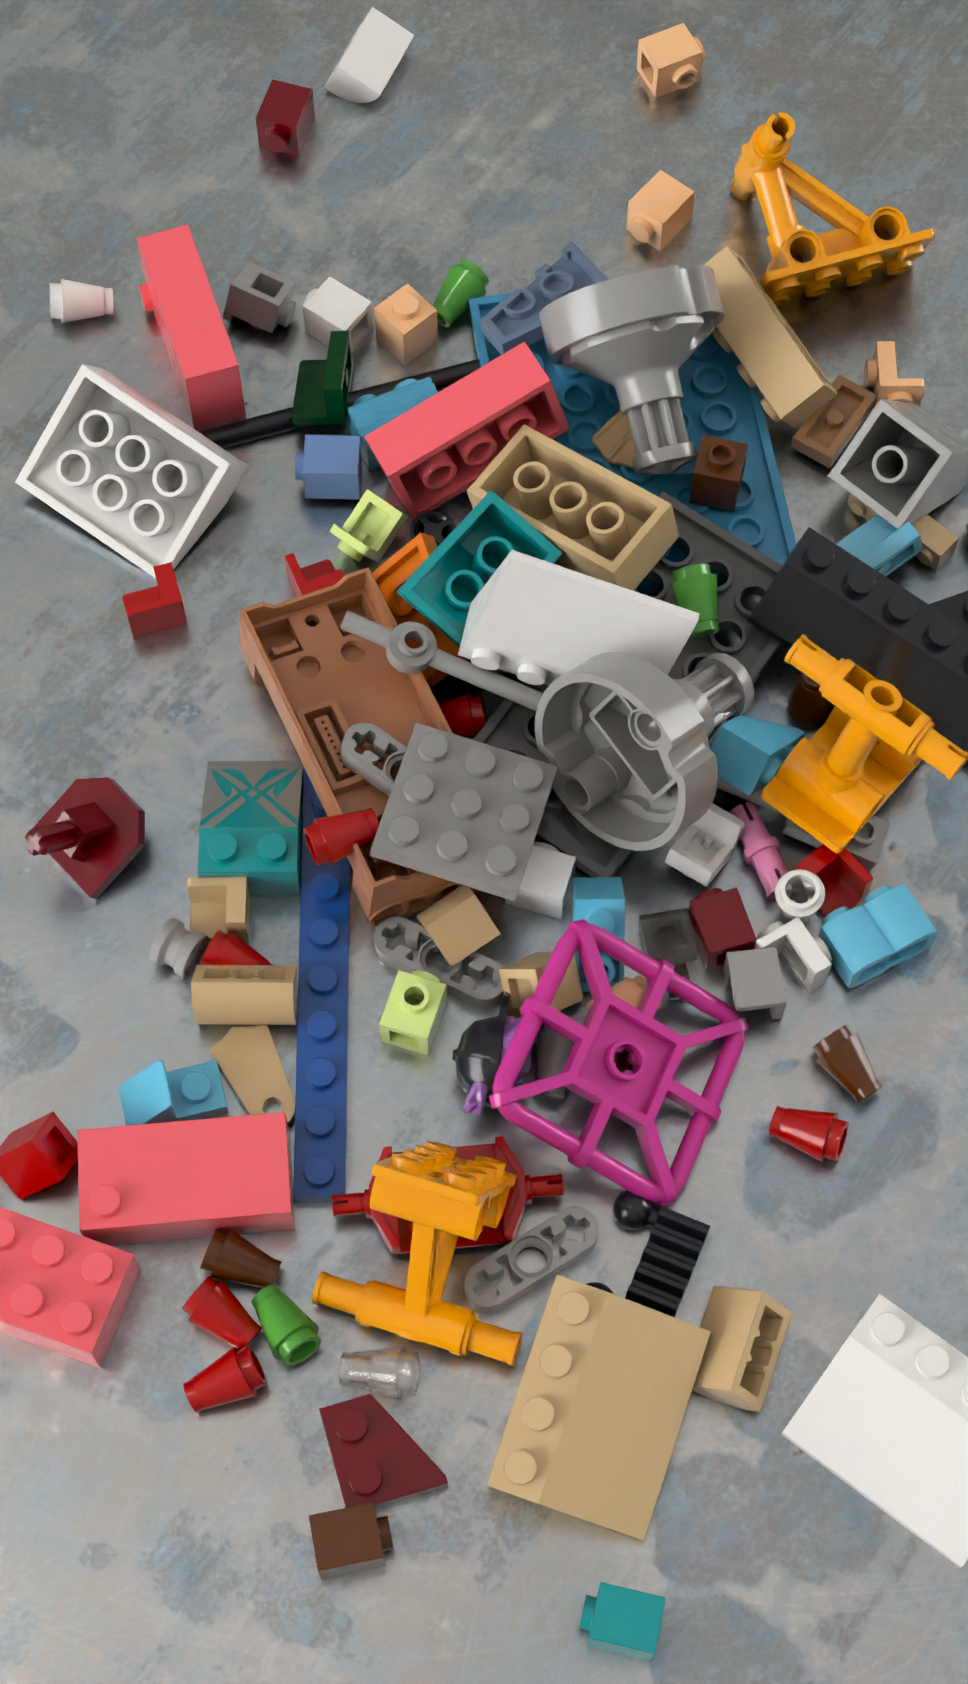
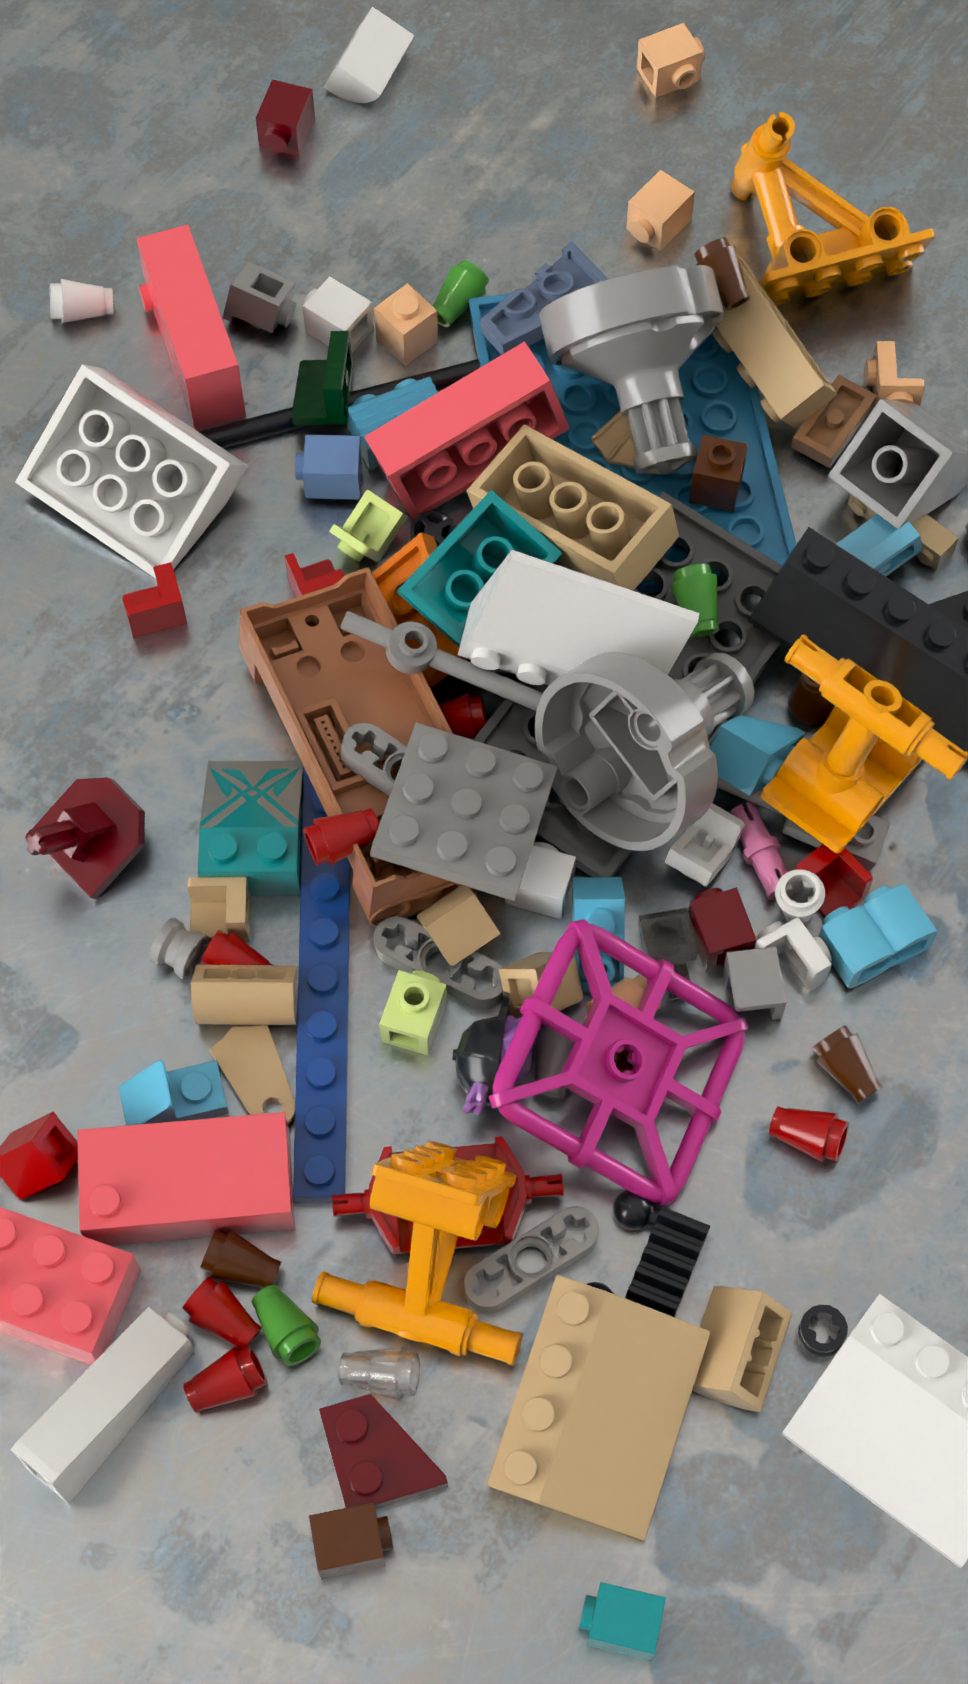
none -> white slope [10,1307,195,1504]
none -> reddish brown cone [694,237,751,310]
none -> black bush [798,1304,848,1358]

